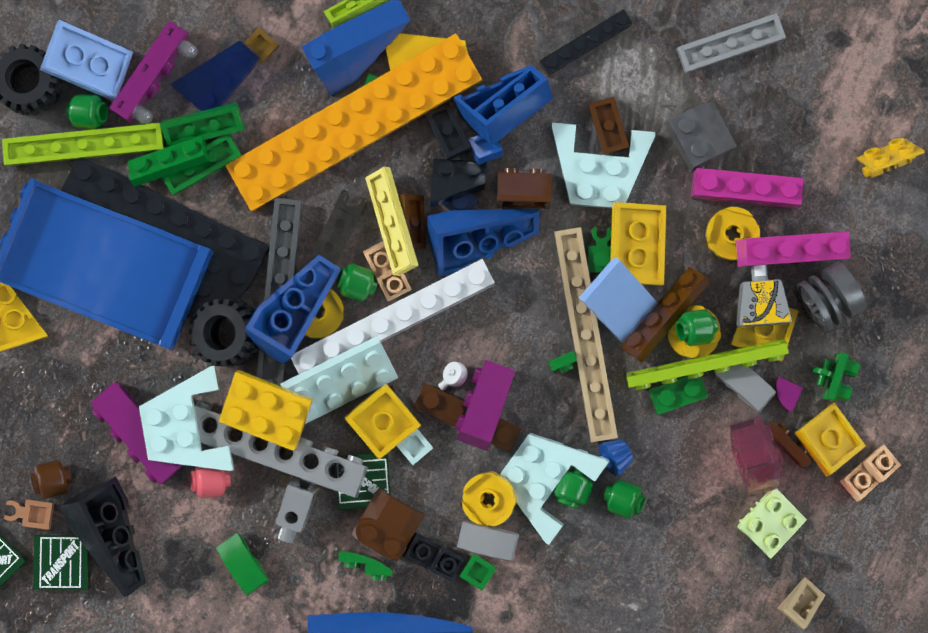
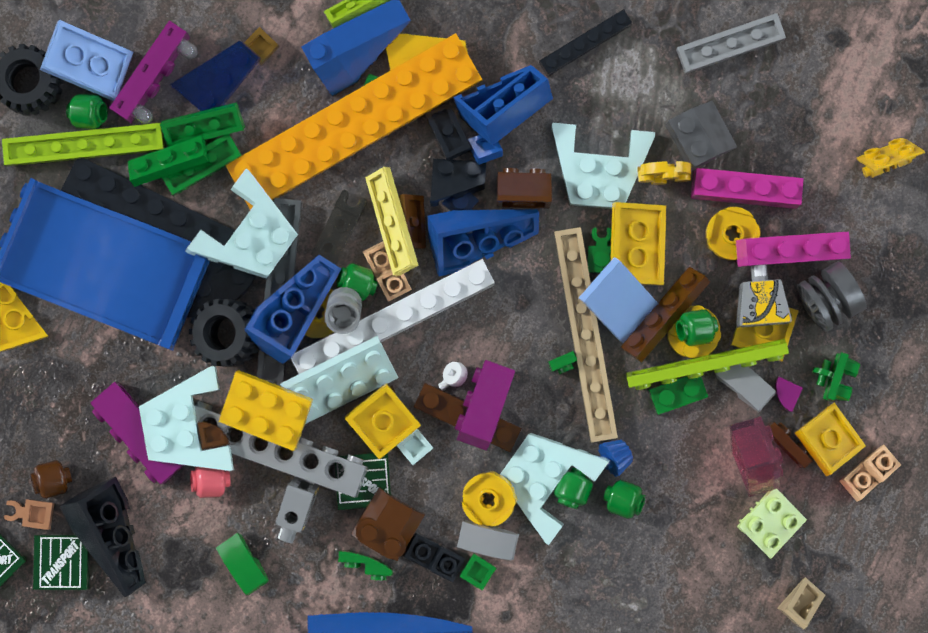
reddish brown plate [588,97,629,155] -> none
none -> light aqua wing [185,169,298,279]
none -> reddish brown tile [197,422,230,450]
none -> light grey wheel [325,287,362,334]
none -> yellow plate [637,161,691,185]

